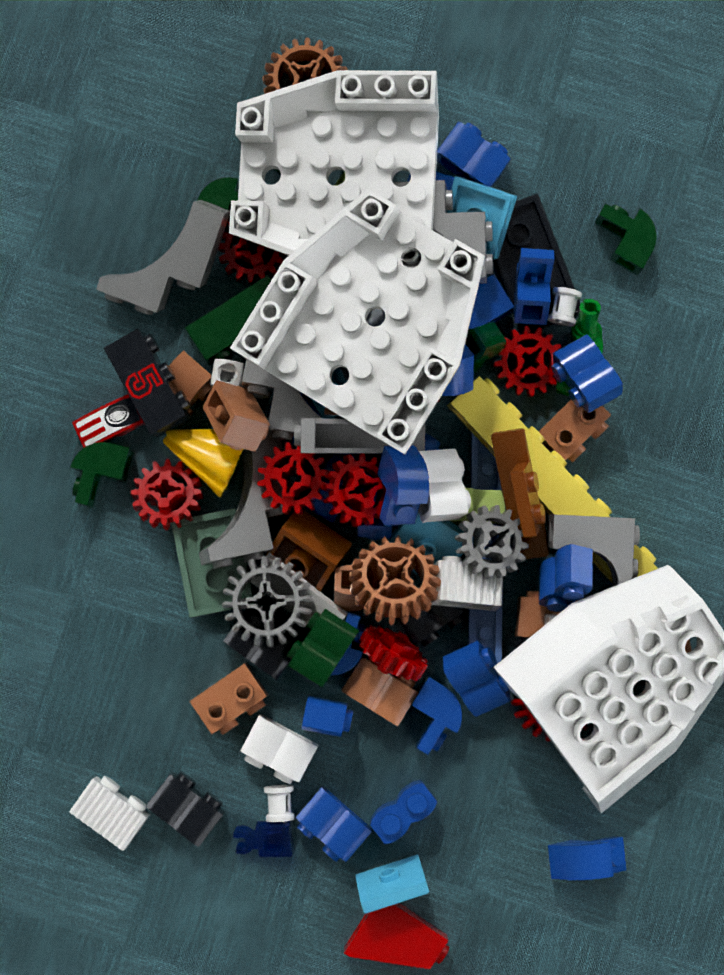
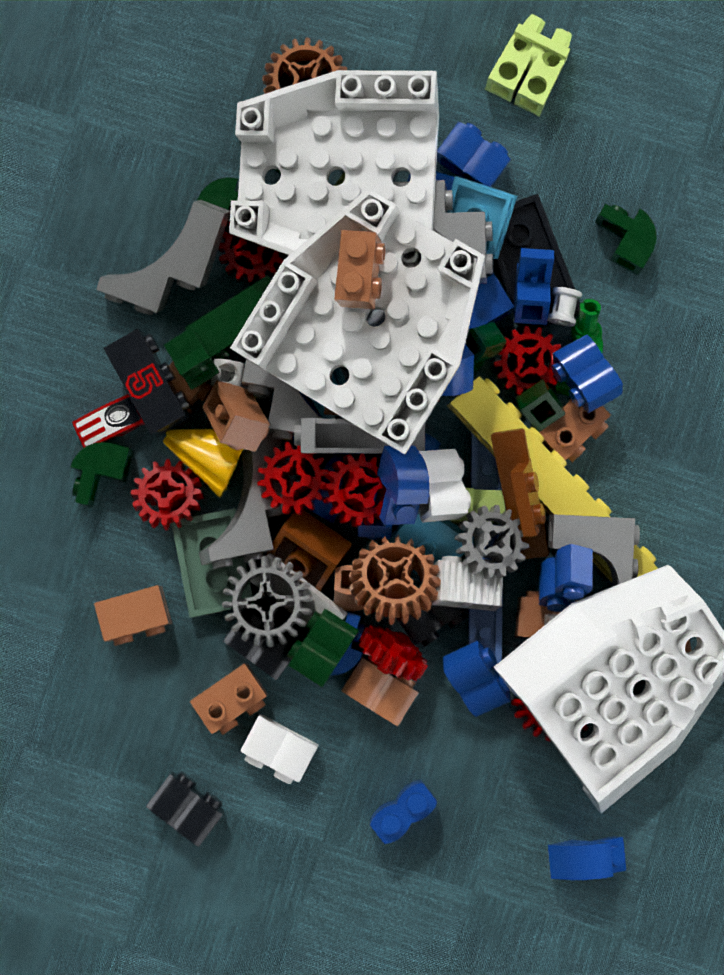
white brick [69,776,150,851] -> none
clear blue plate [233,821,294,857] -> none
white bush [264,785,295,822] -> none
blue brick [296,785,373,862] -> none
blue brick [301,696,353,737] -> none
red slope [344,903,450,969] -> none
medium azure plate [355,854,429,914] -> none
blue brick [411,676,462,755] -> none
none -> nougat brick [94,585,172,646]
none -> dark green brick [164,328,220,390]
none -> nougat brick [334,230,385,310]
none -> yellowish green hips [485,14,572,117]
none -> dark green plate [516,379,566,432]

